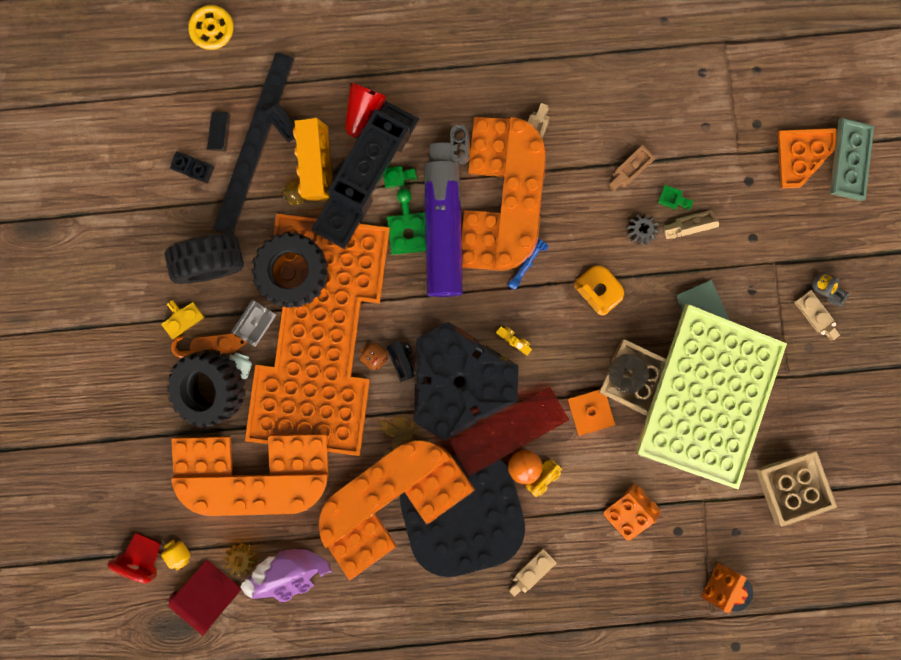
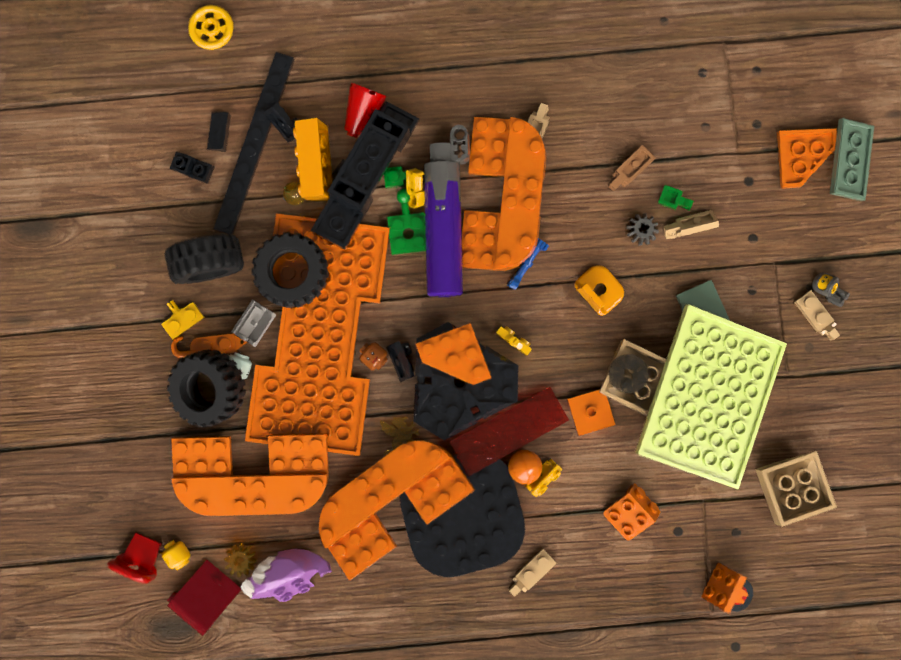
none -> yellow piece [406,168,425,209]
none -> orange plate [416,323,491,385]

